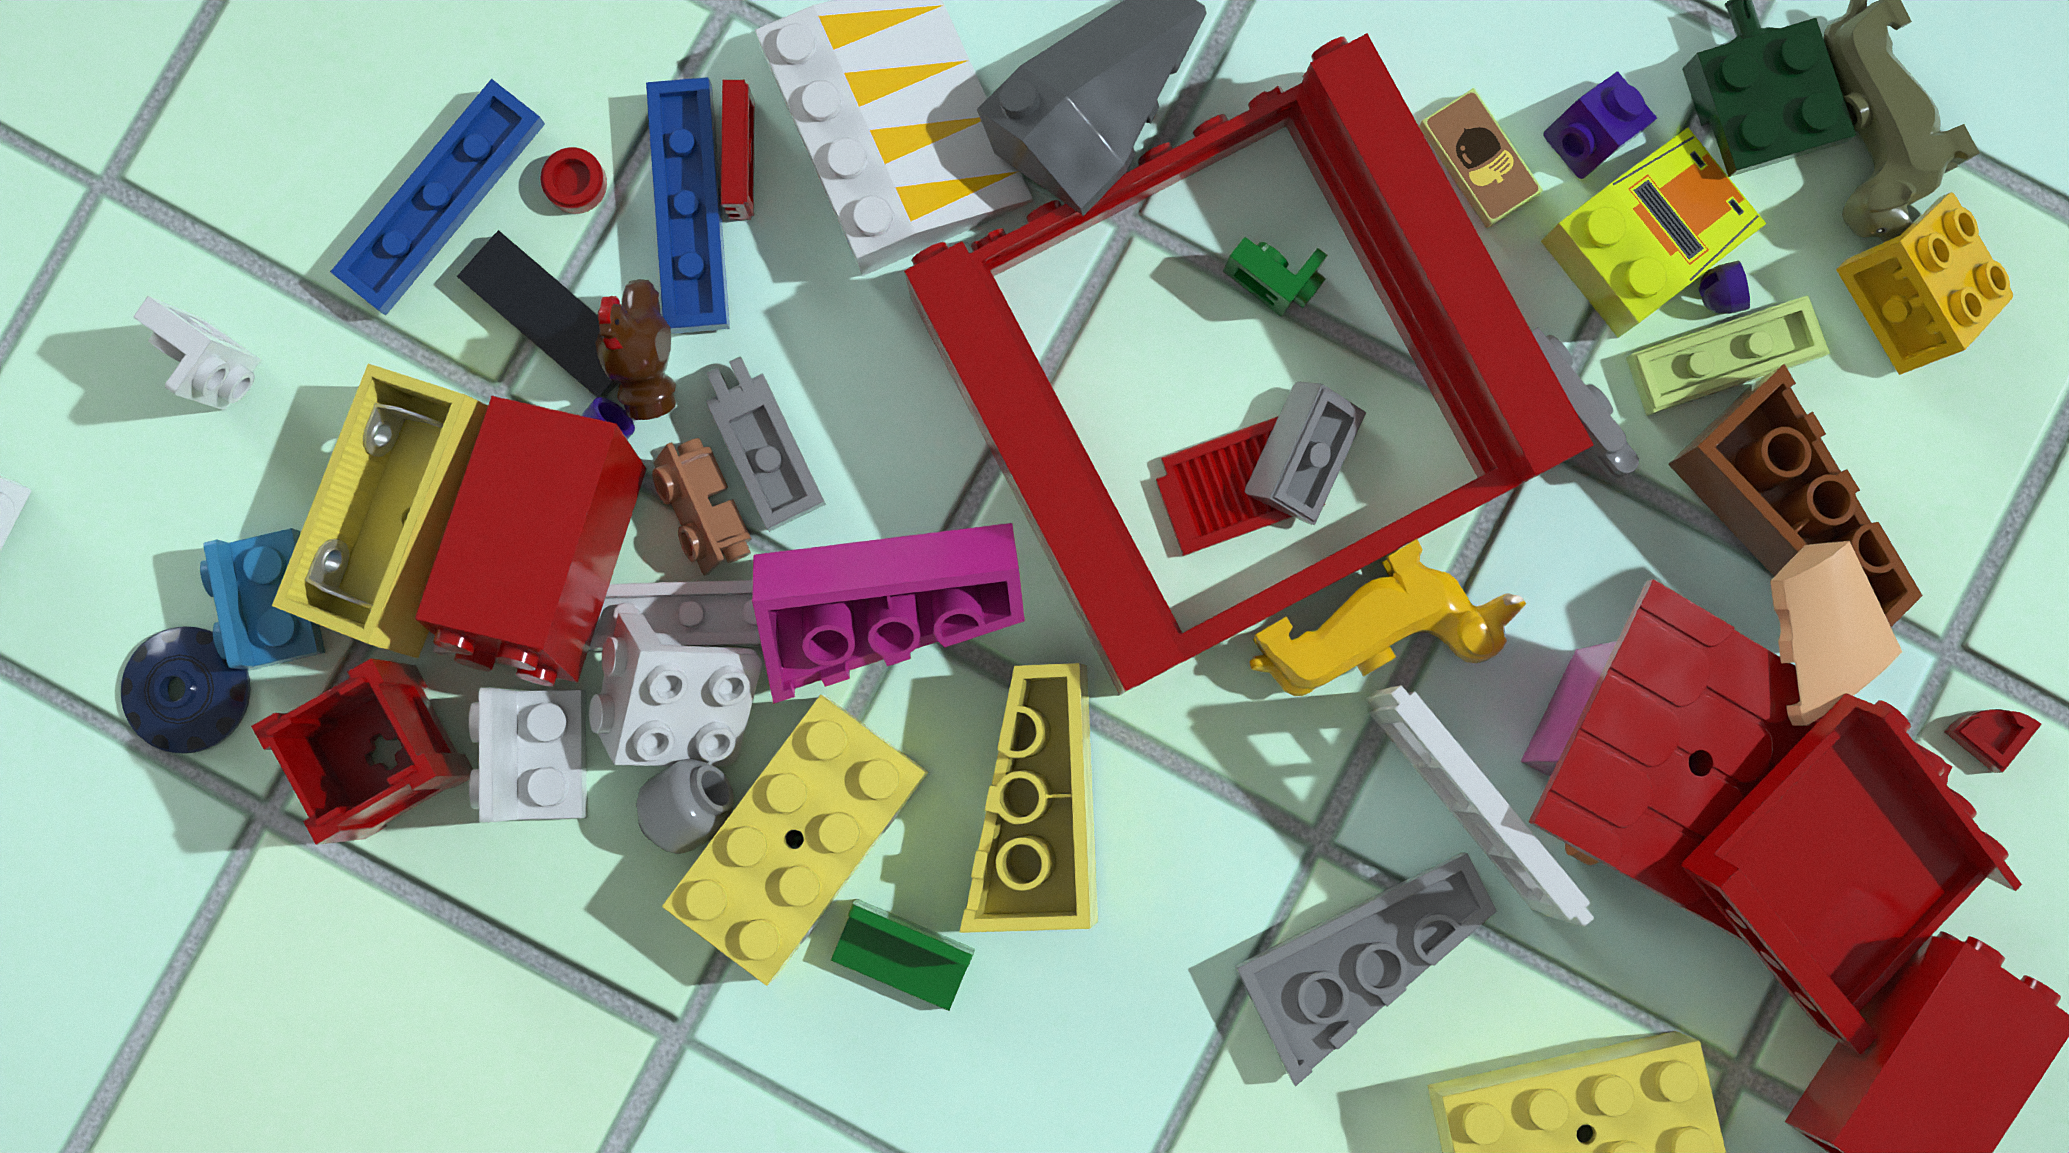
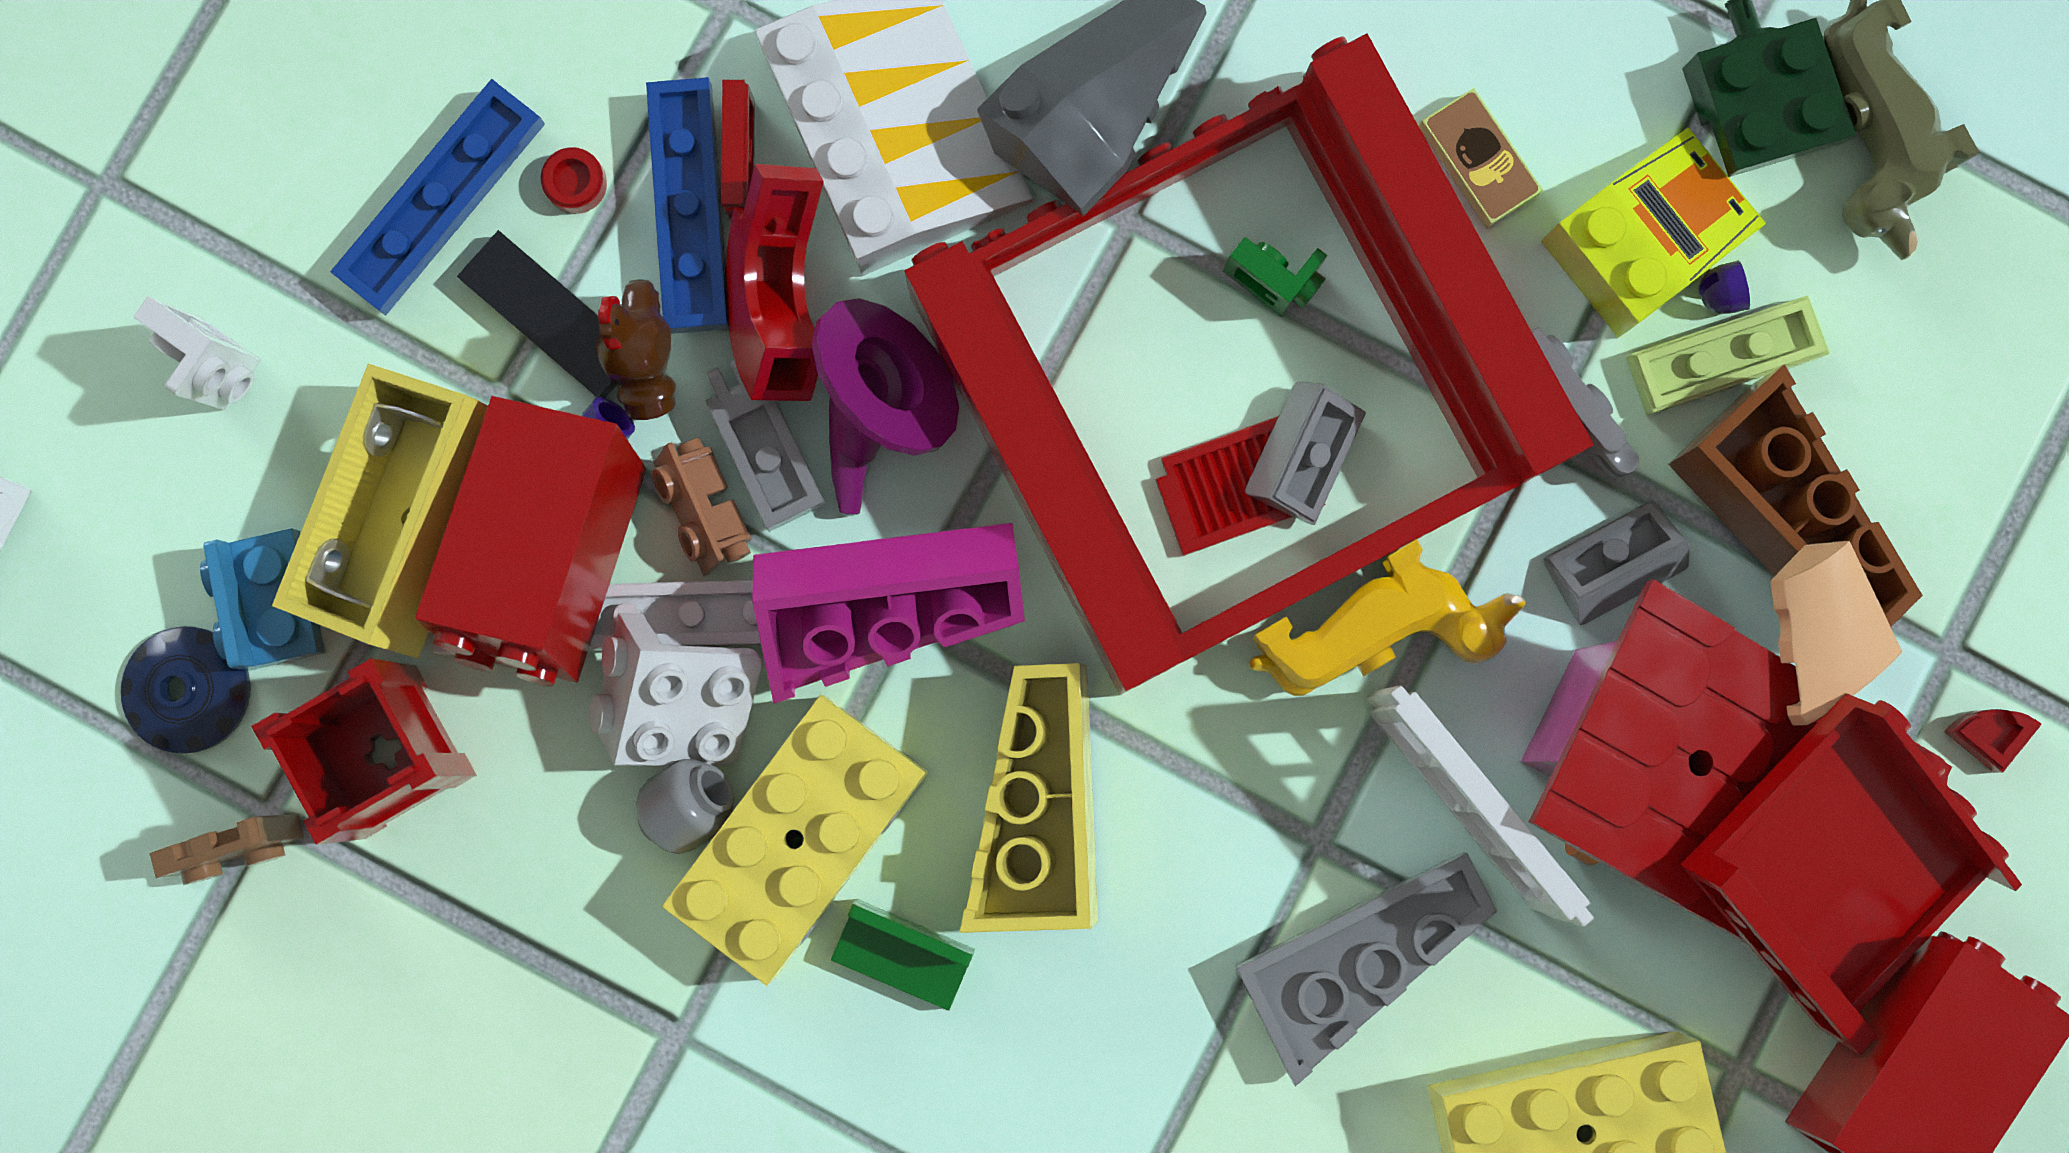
white bracket [469,688,587,823] -> none
dark purple bracket [1543,71,1657,179] -> none
yellow bracket [1836,192,2013,375] -> none
none -> medium nougat wing [149,814,304,886]
none -> red arch [725,164,824,401]
none -> magenta piece [812,298,959,516]
none -> light grey slope [1543,500,1689,625]

